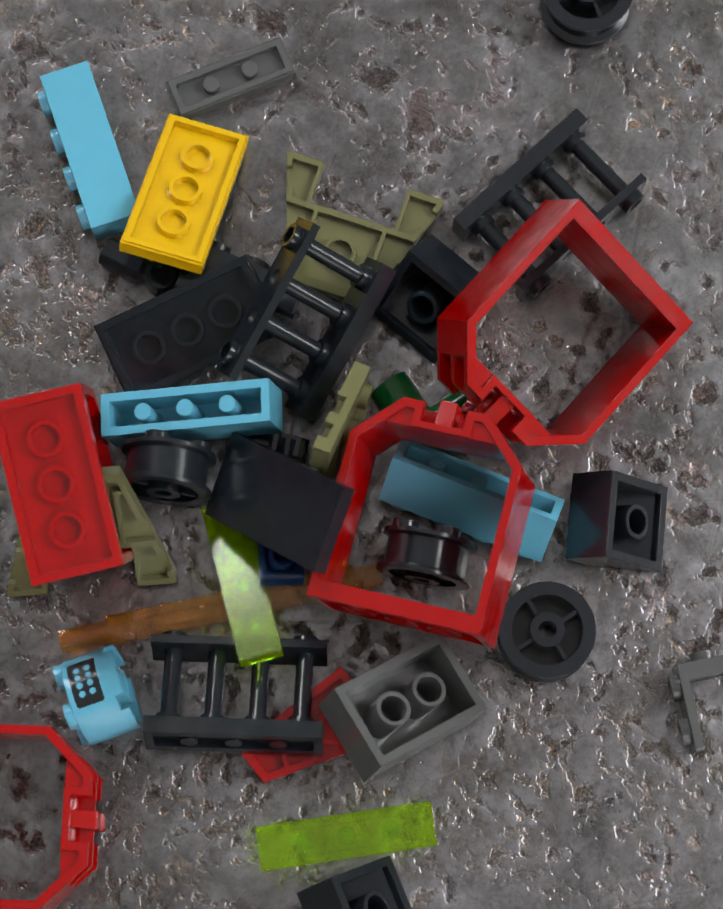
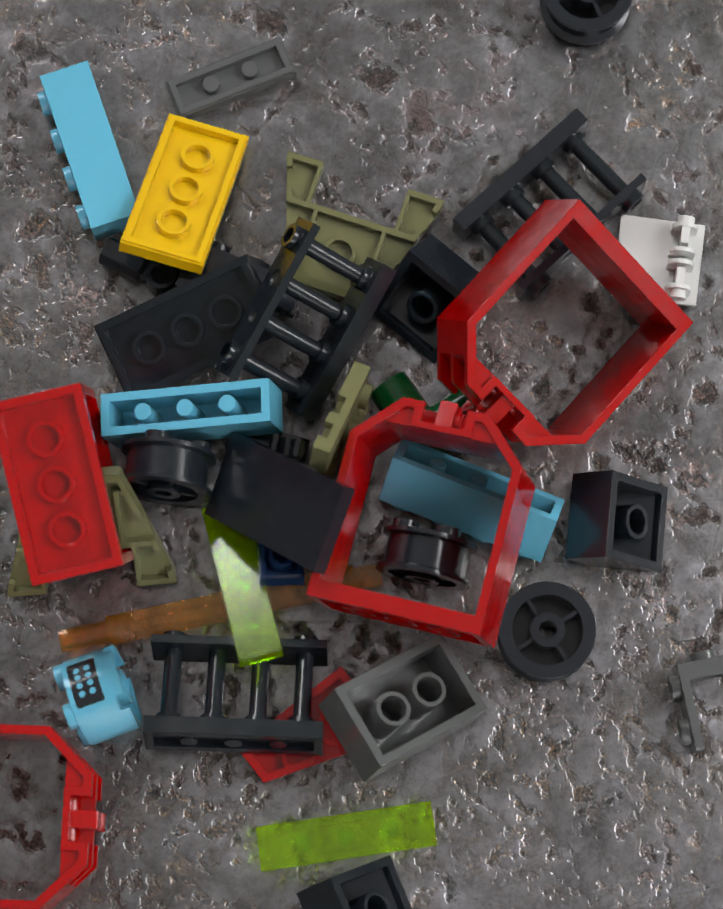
none -> white hinge [611,214,705,307]

